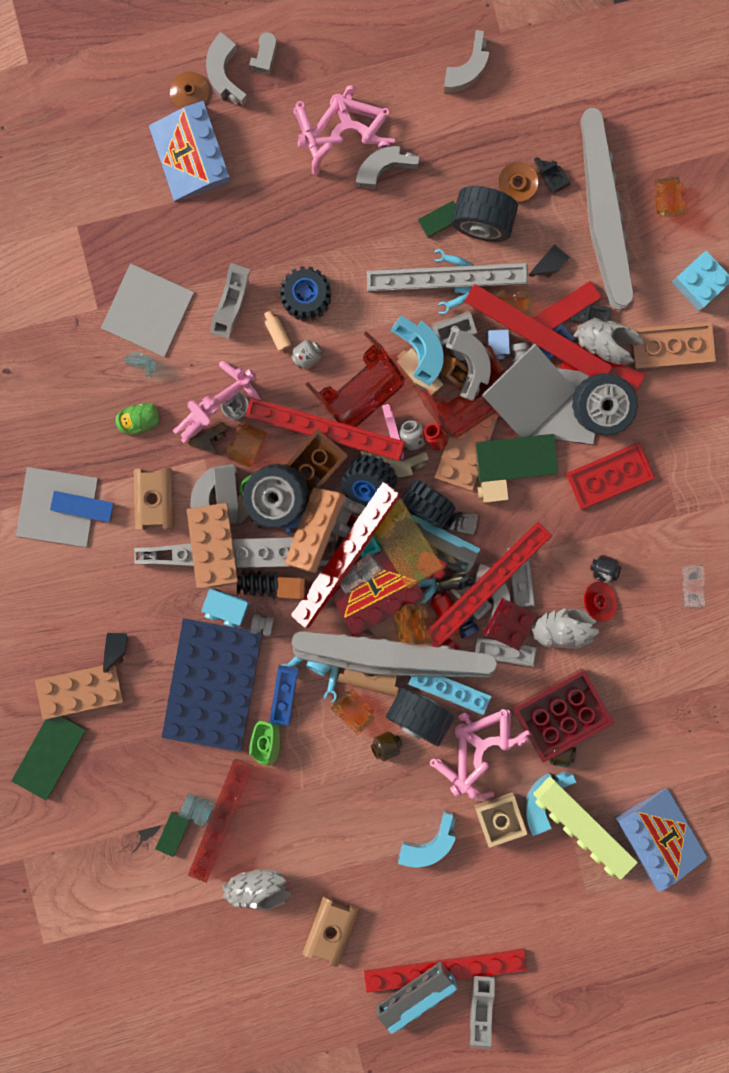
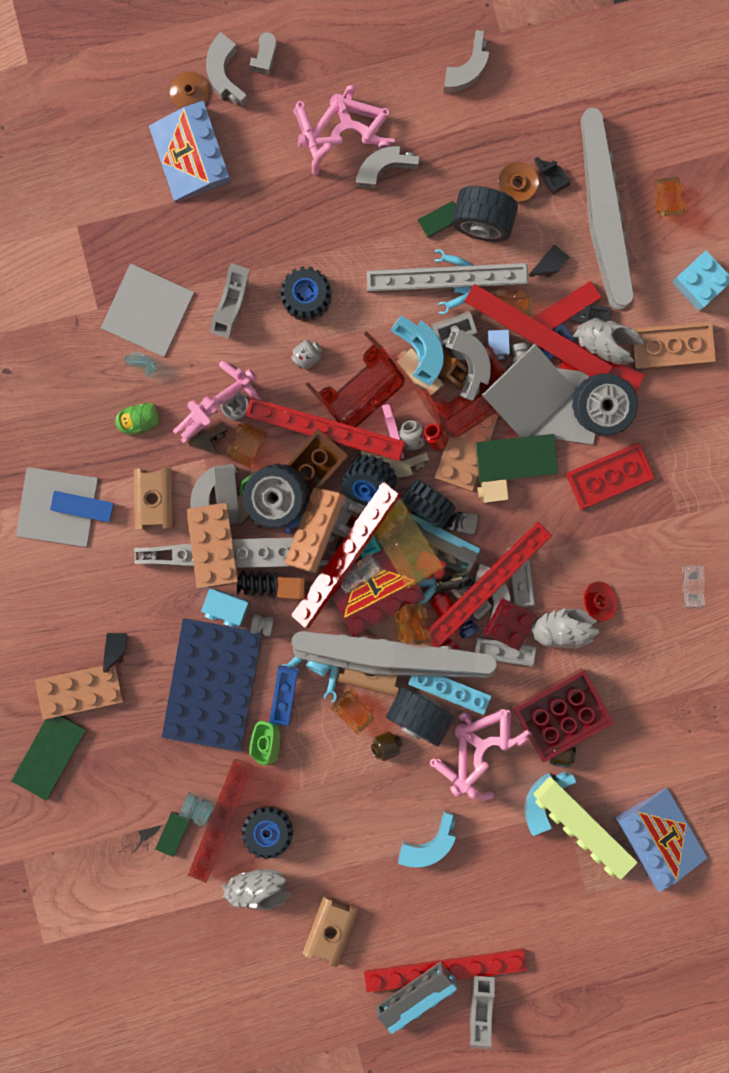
light nougat cylinder [264,311,291,351] -> none
tan brick [474,792,528,848] -> none
black head [590,555,622,584] -> none
none -> black wheel [241,806,293,859]

